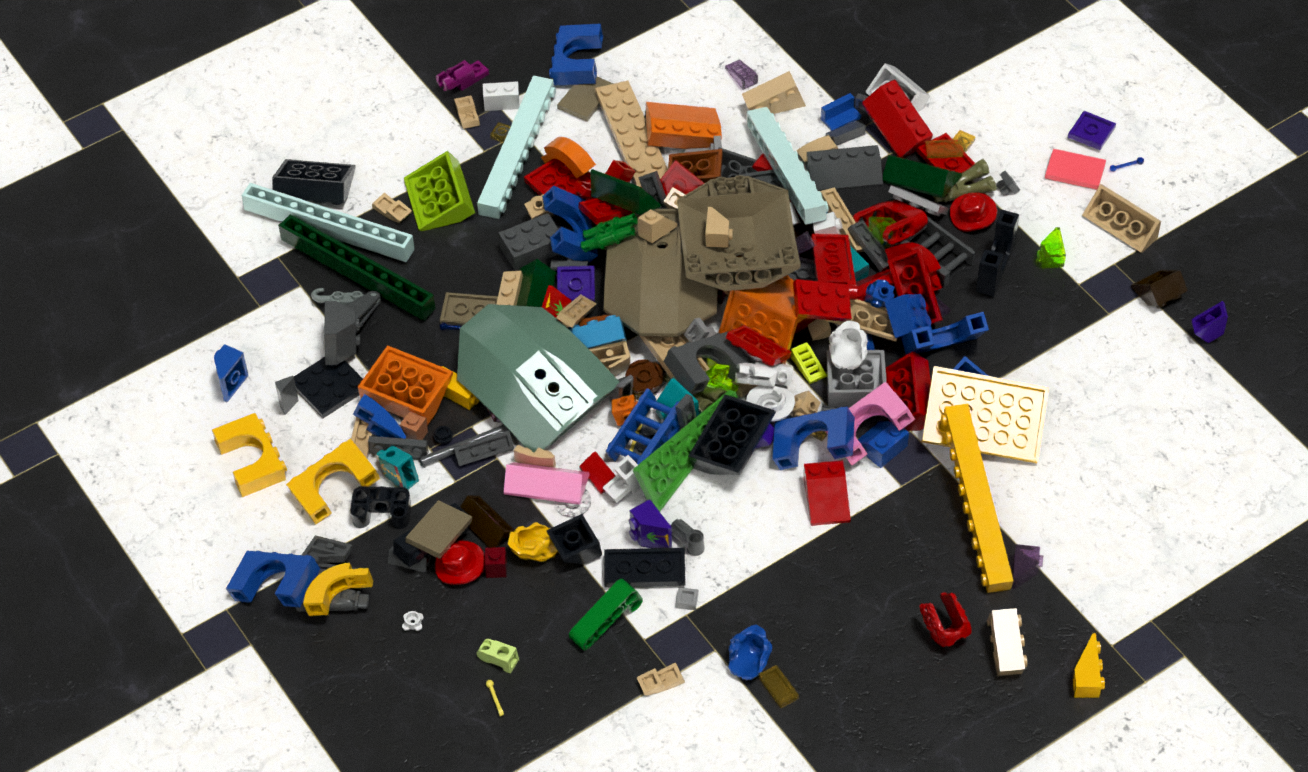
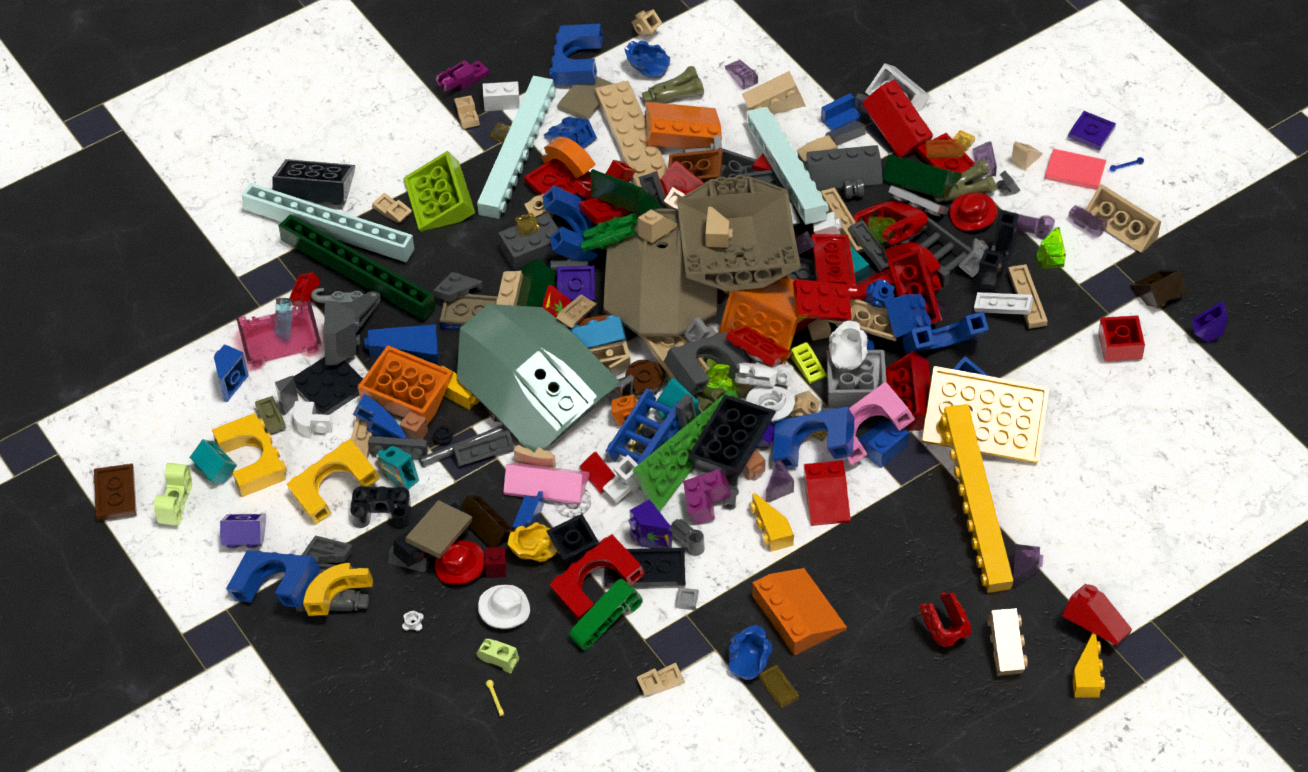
none -> reddish brown plate [94,463,137,521]
none -> yellowish green beam [154,463,192,526]
none -> teal brick [189,439,237,484]
none -> dark purple slope [220,514,266,548]
none -> clear pink windscreen [236,301,322,367]
none -> olive plate [255,396,286,434]
none -> clear light blue slope [274,298,293,339]
none -> red slope [287,272,320,308]
none -> white brick [293,401,333,438]
none -> blue slope [365,324,439,366]
none -> dark grey wing [433,272,483,301]
none -> white hat [478,585,530,629]
none -> blue panel [512,491,544,530]
none -> clear yellow tile [515,213,539,235]
none -> blue bracket [544,116,597,148]
none -> red arch [549,534,645,621]
none -> blue hair [624,40,670,77]
none -> tan brick [632,9,663,36]
none -> olive piece [641,66,704,104]
none -> magenta brick [683,469,731,525]
none -> dark grey axle [723,475,739,510]
none -> nougat brick [742,449,766,480]
none -> yellow slope [749,493,794,552]
none -> orange slope [752,568,847,656]
none -> clear purple slope [766,460,794,503]
none -> dark grey wheel [843,179,864,199]
none -> light grey bracket [959,238,989,278]
none -> clear purple slope [972,141,997,177]
none -> white plate [974,292,1034,315]
none -> tan plate [1008,264,1048,329]
none -> tan slope [1011,141,1043,170]
none -> clear purple piece [1017,215,1055,240]
none -> red slope [1062,584,1132,645]
none -> clear purple axle [1068,205,1107,237]
none -> red brick [1098,315,1145,362]

